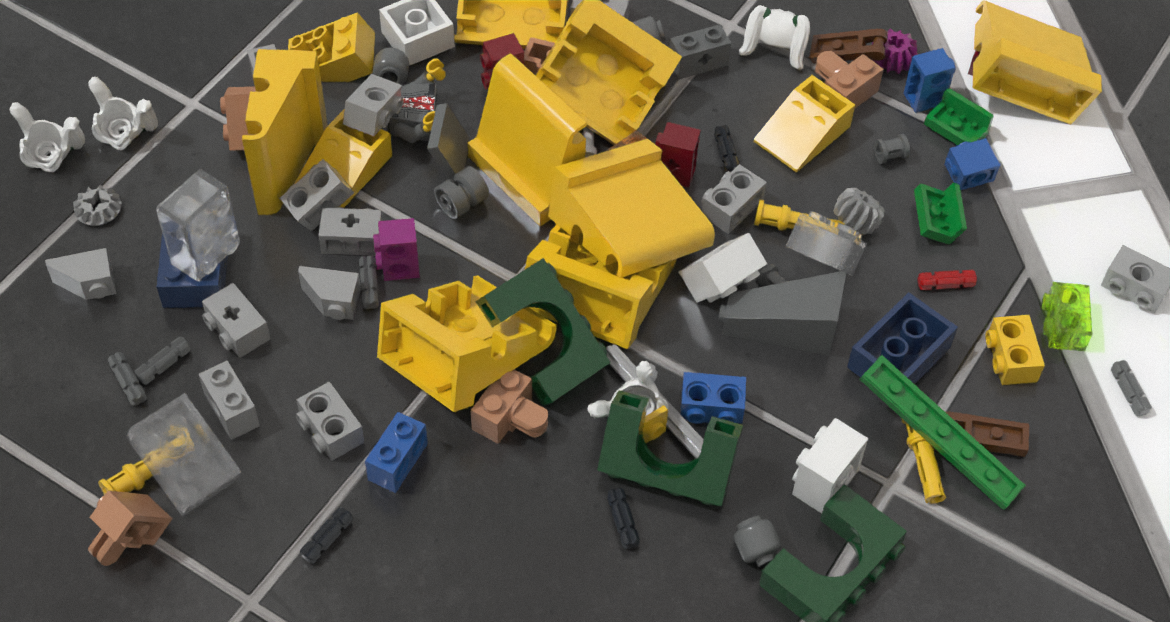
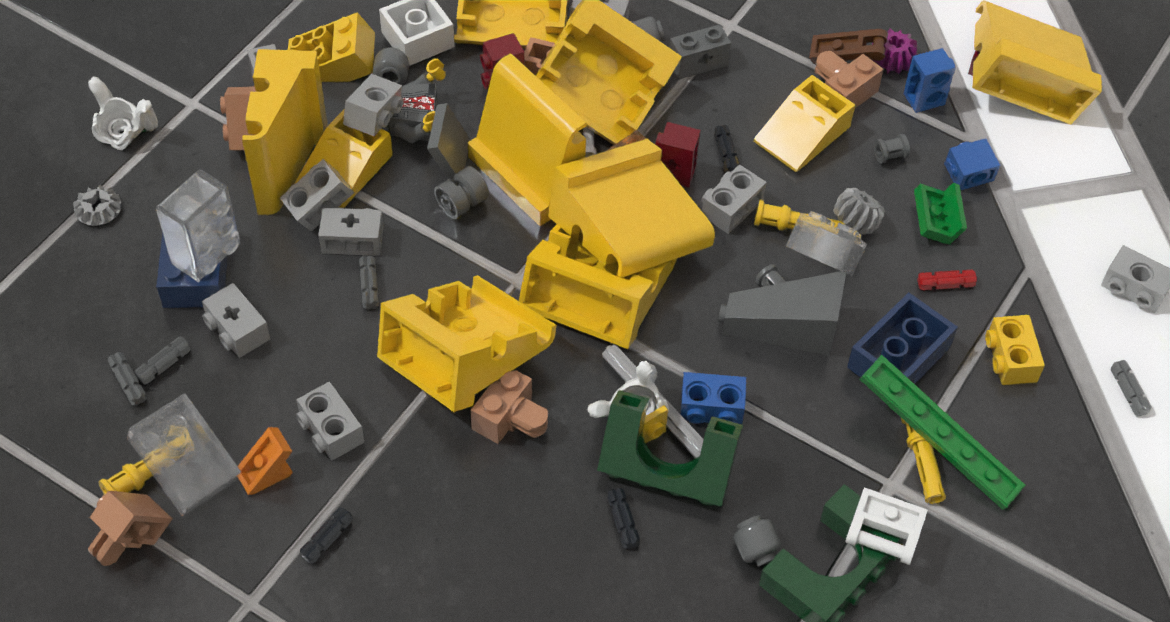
white hair [9,102,85,172] -> none
light grey slope [45,248,116,300] -> none
light grey brick [199,361,260,440] -> none
light grey slope [298,266,361,320] -> none
blue brick [365,412,428,493] -> none
magenta brick [373,218,420,281] -> none
dark green arch [475,258,611,406] -> none
white brick [679,233,767,303] -> none
white hair [739,5,810,70] -> none
white brick [792,418,868,513] -> none
green bracket [924,88,994,145] -> none
reddish brown plate [946,411,1029,457] -> none
clear neon green brick [1042,282,1093,351] -> none
none -> orange slope [234,427,293,495]
none -> white plate [845,488,928,565]

